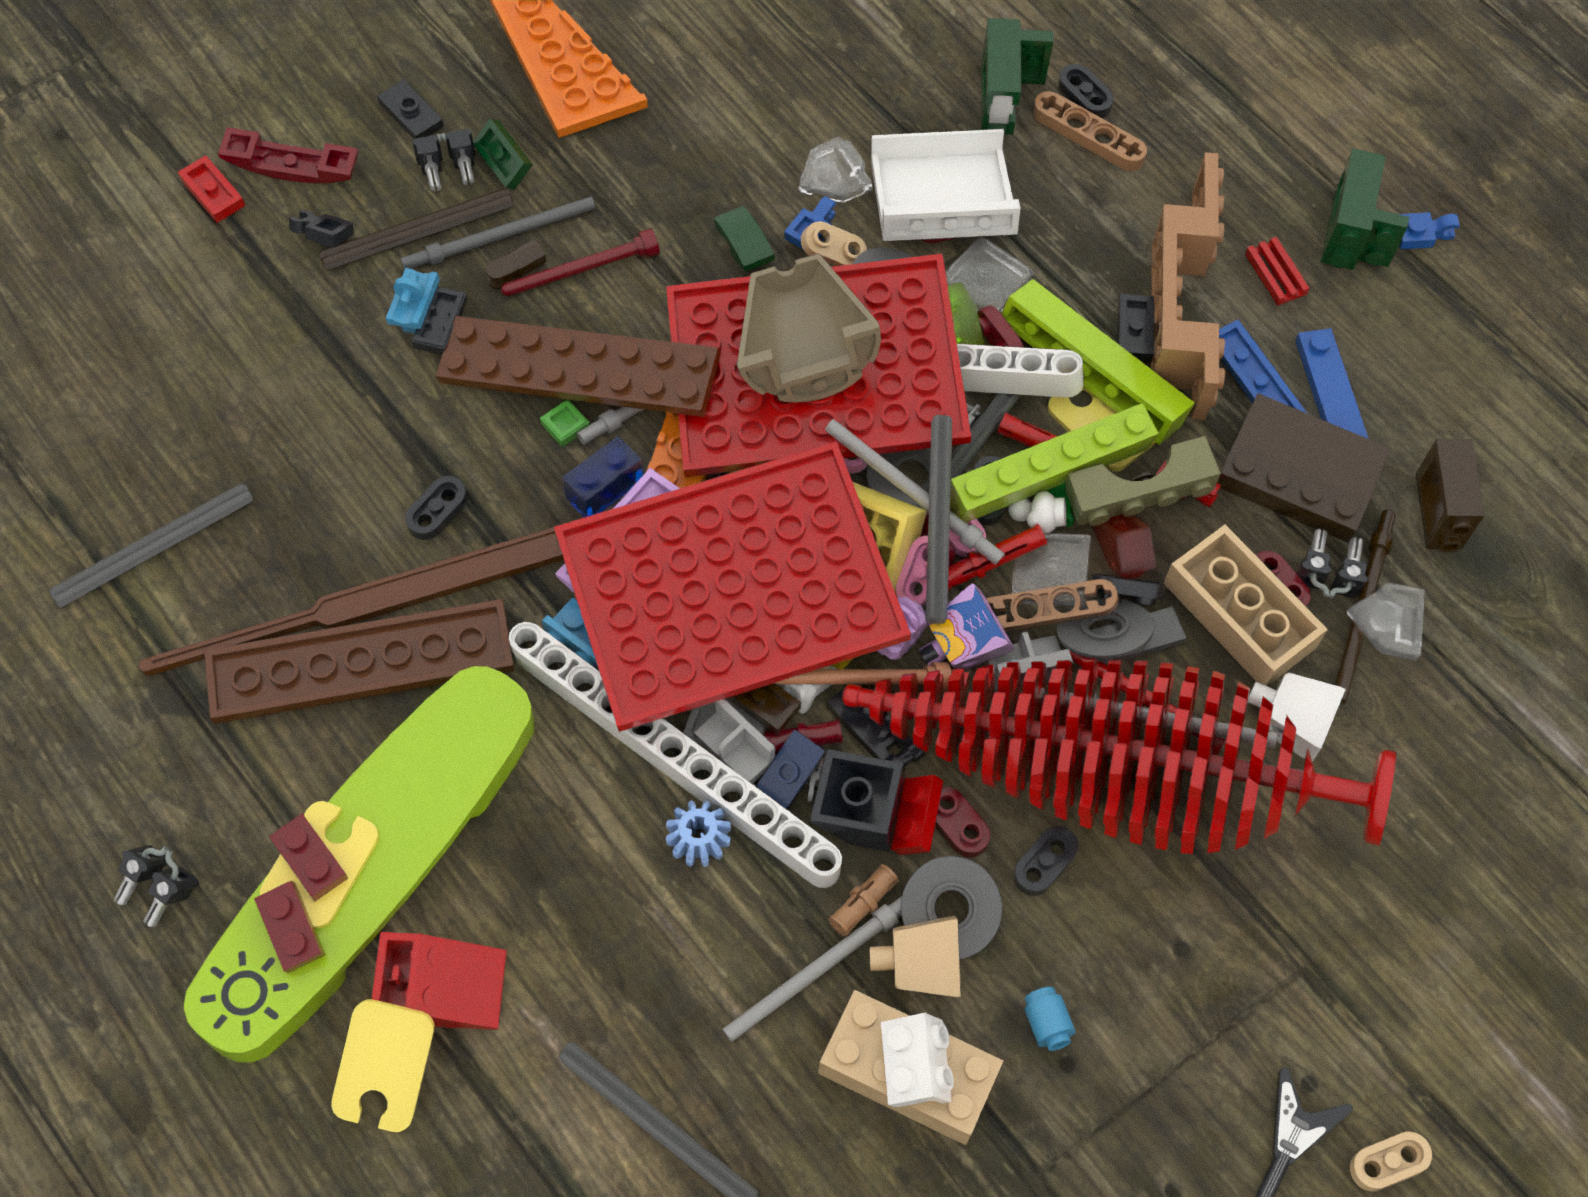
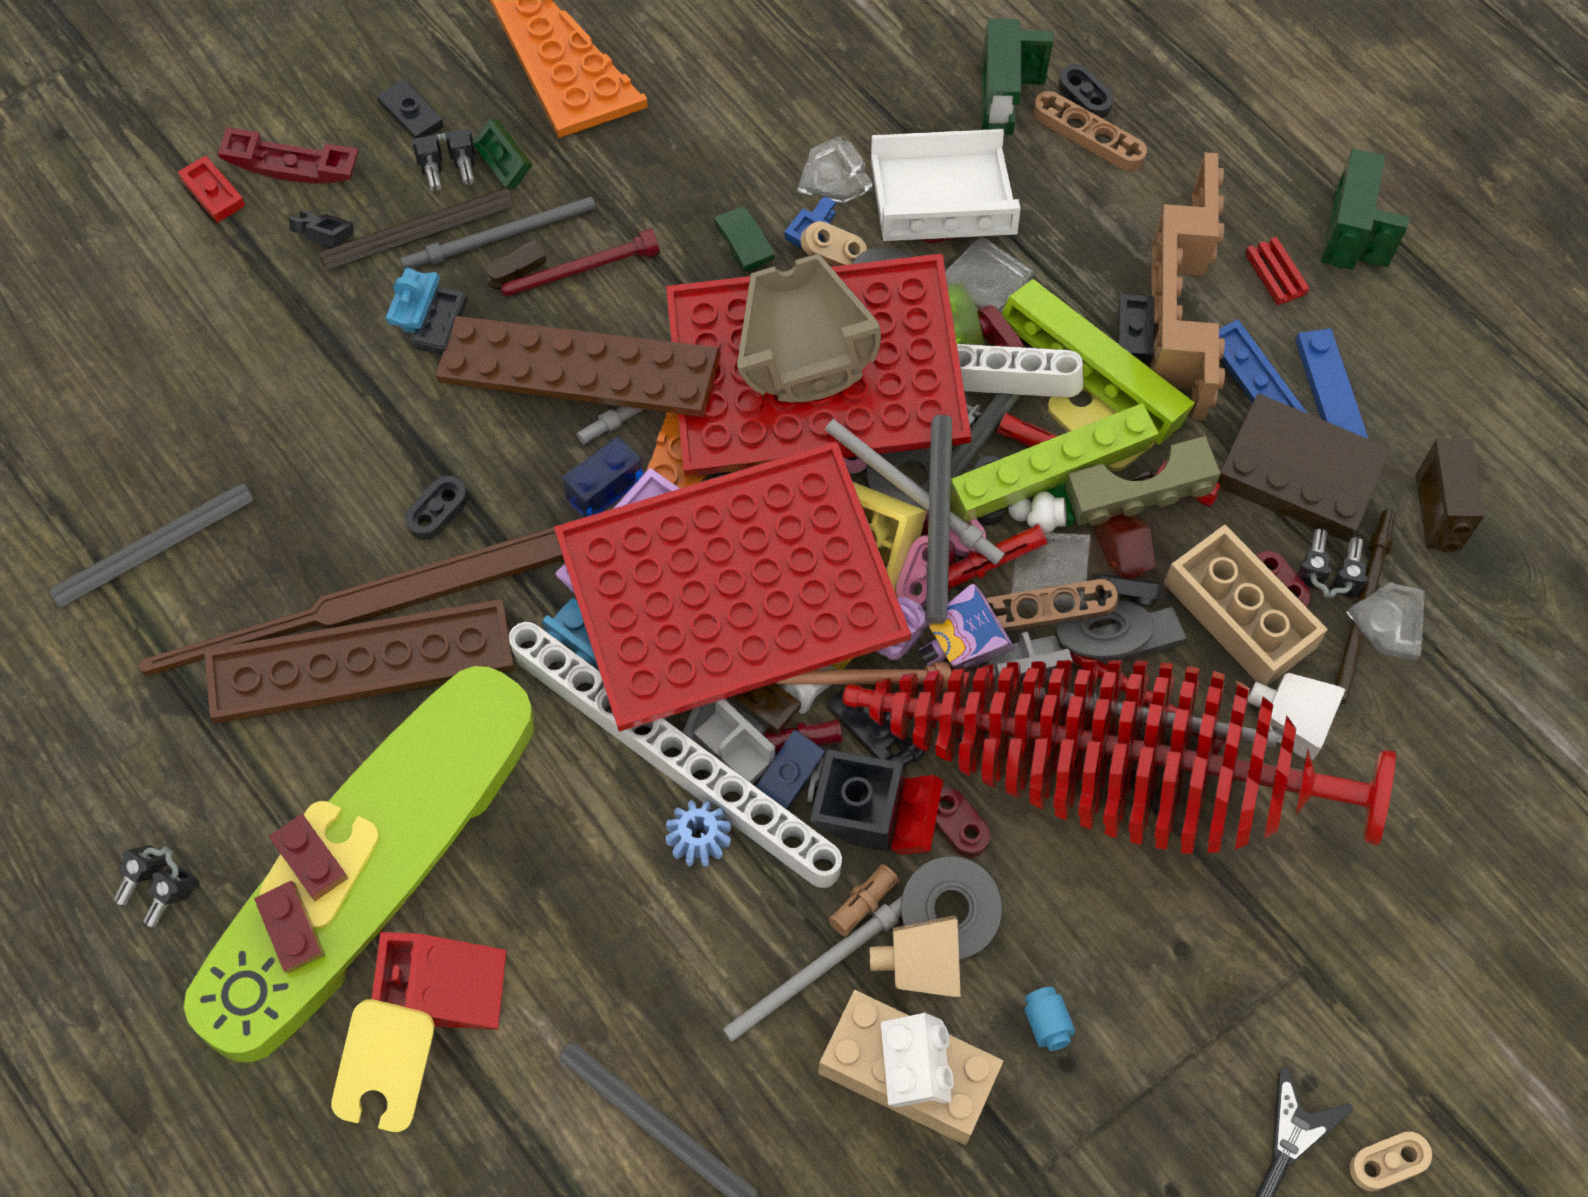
bright green tile [540,399,590,447] -> none
black plate [1013,826,1078,896] -> none
blue plate [1399,212,1460,249] -> none

